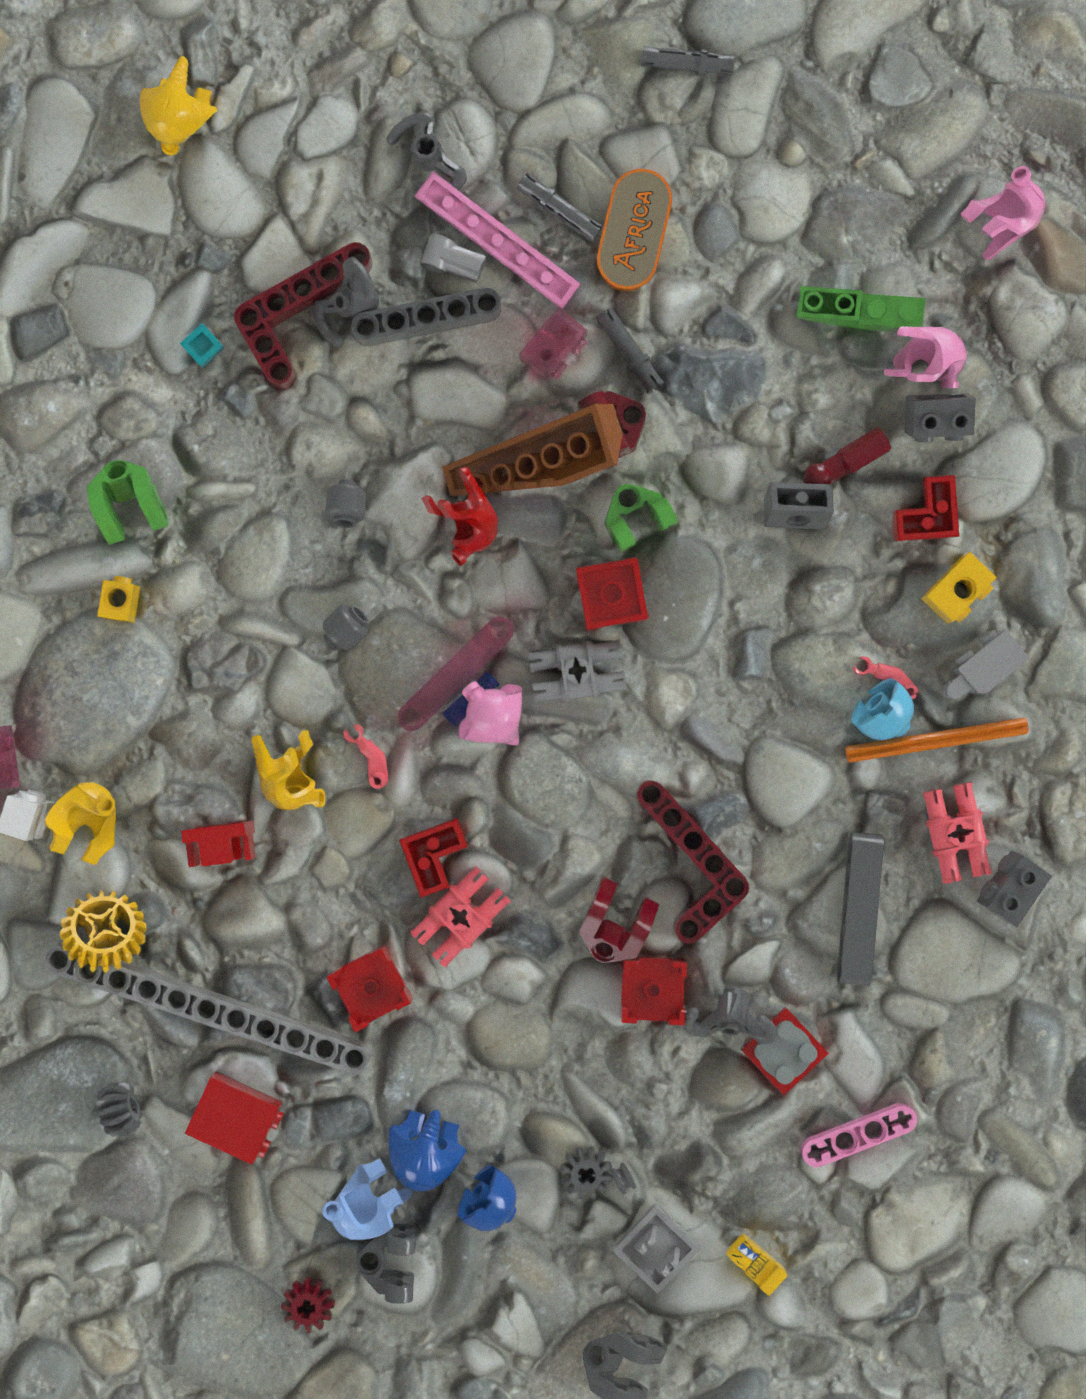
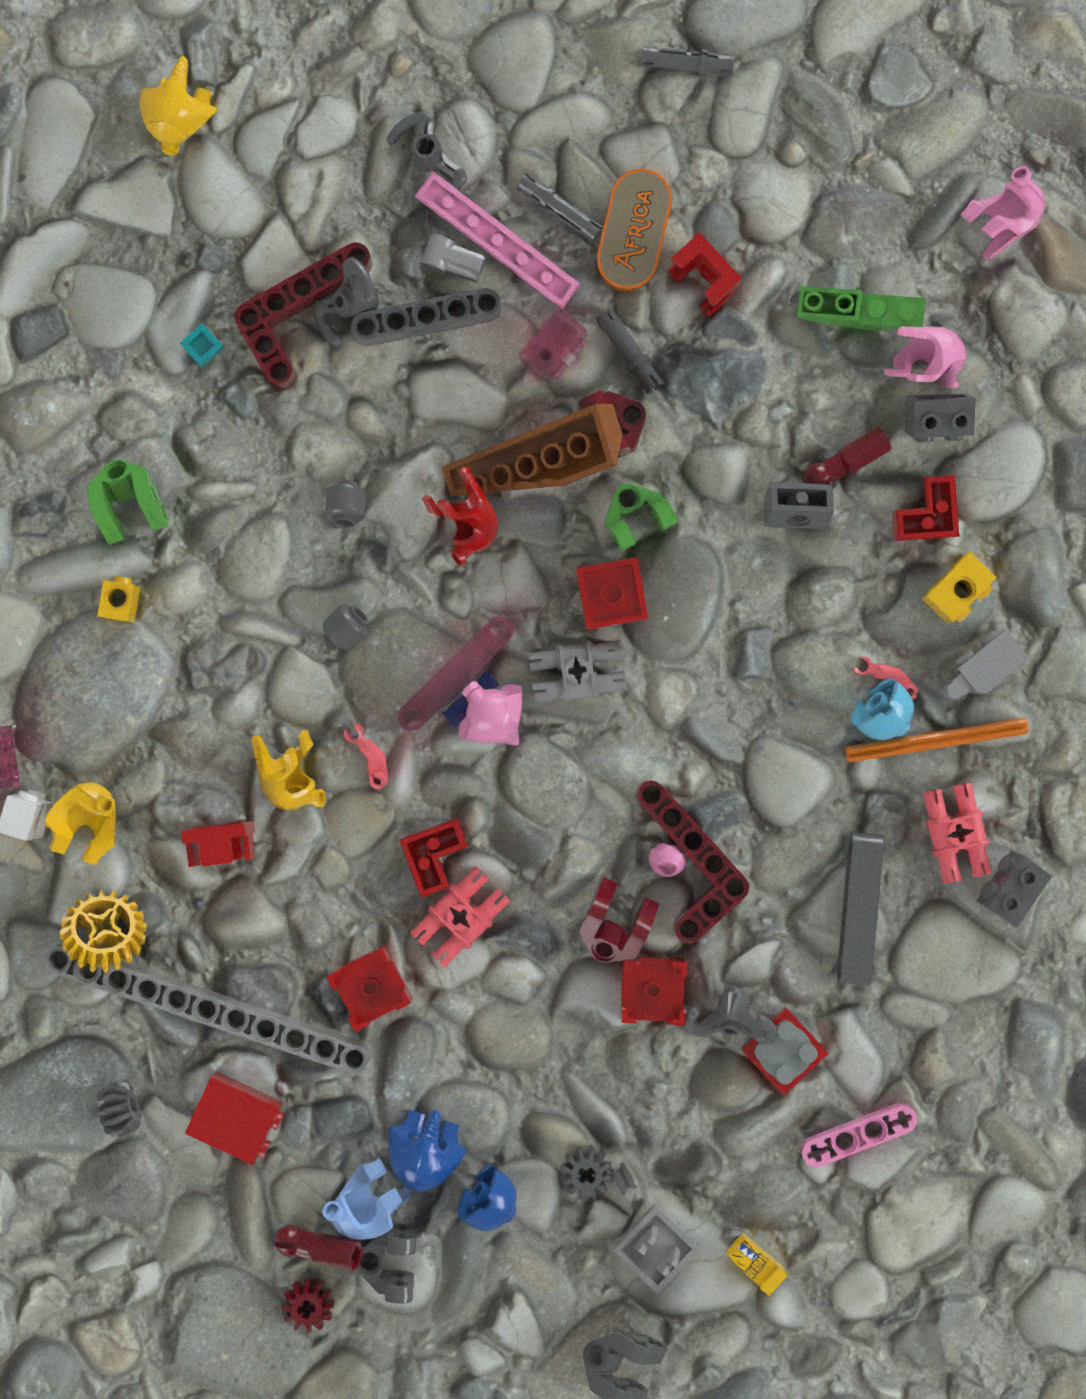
none -> dark red piece [274,1225,363,1271]
none -> bright pink plate [649,843,687,877]
none -> red panel [668,232,742,318]

